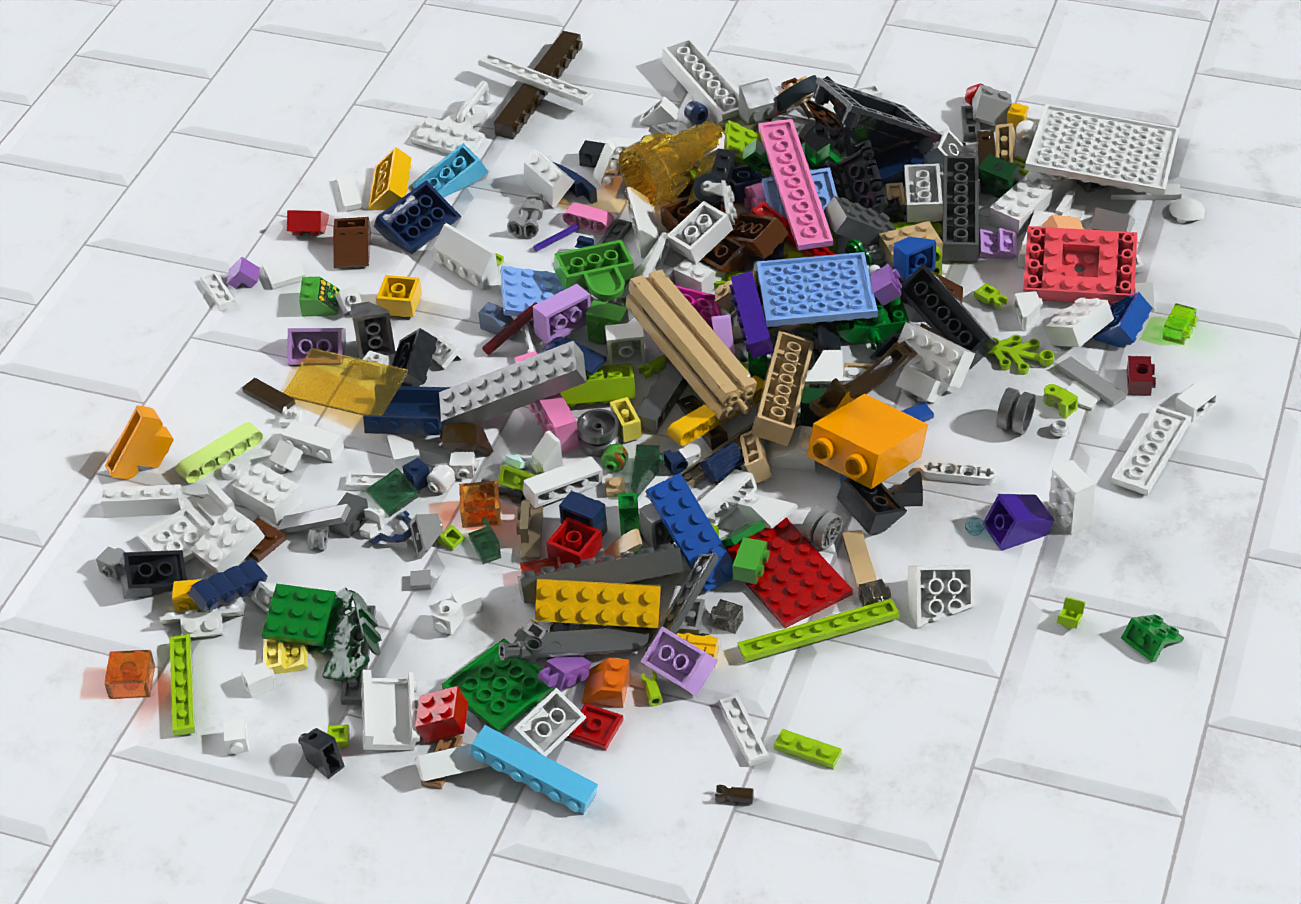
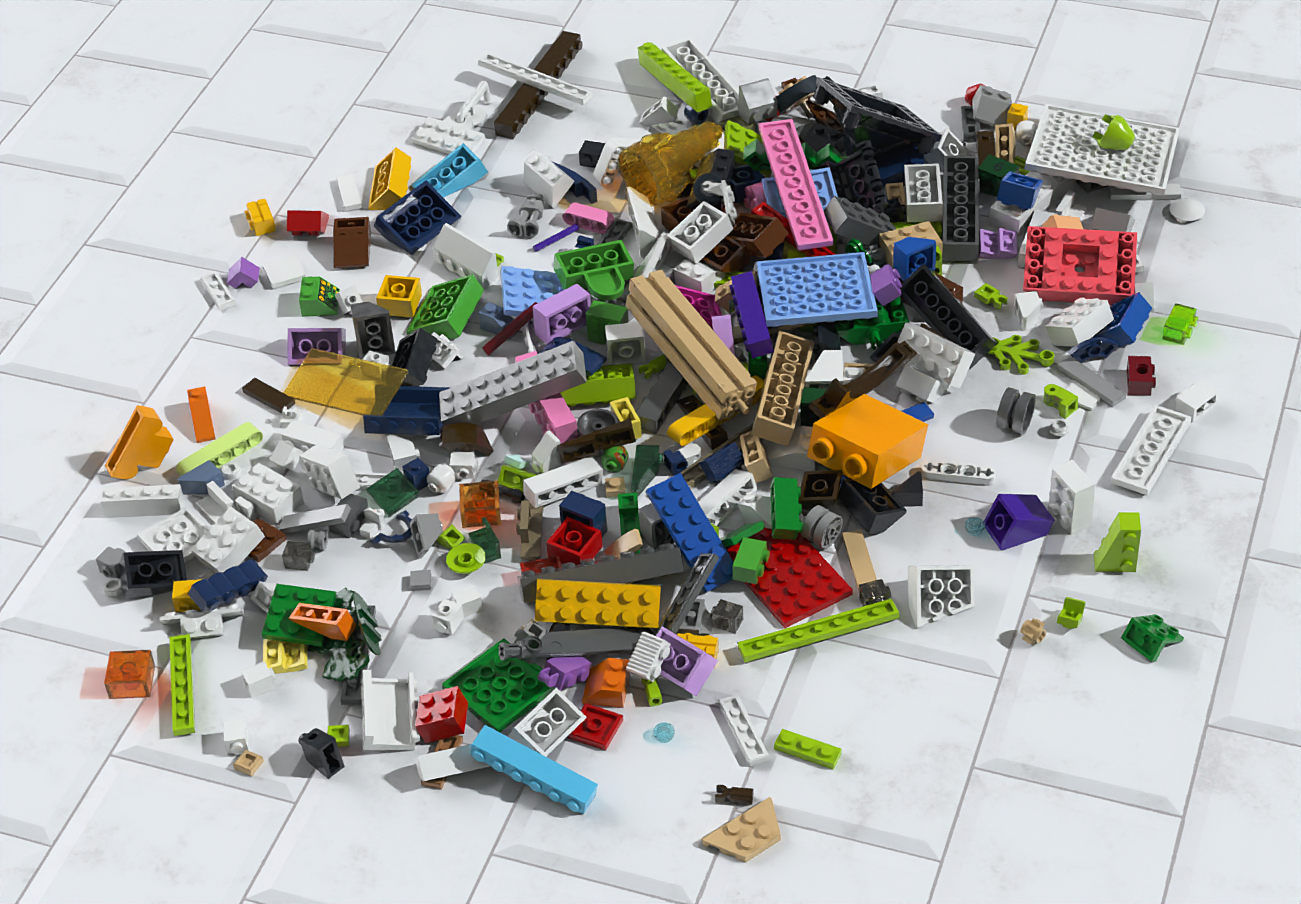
none -> white tile [103,578,123,597]
none -> sand blue slope [177,460,225,494]
none -> orange slope [187,386,216,443]
none -> tan tile [233,749,264,776]
none -> white plate [234,496,256,521]
none -> yellow brick [244,198,276,236]
none -> clear smoke brick [282,541,315,571]
none -> orange slope [289,603,357,641]
none -> white brick [299,444,360,499]
none -> bright green slope [406,275,484,339]
none -> lime dish [446,543,485,574]
none -> dark brown slope [557,418,636,463]
none -> white brick [626,631,671,682]
none -> lime brick [637,42,712,112]
none -> clear light blue plate [653,722,675,743]
none -> tan wing [702,797,781,863]
none -> green brick [770,477,803,540]
none -> dark brown slope [798,470,843,516]
none -> blue slope [997,171,1043,210]
none -> tan gear [1020,618,1047,645]
none -> dark blue tile [1068,337,1119,364]
none -> lime piece [1092,114,1135,151]
none -> lime wedge [1093,512,1141,572]

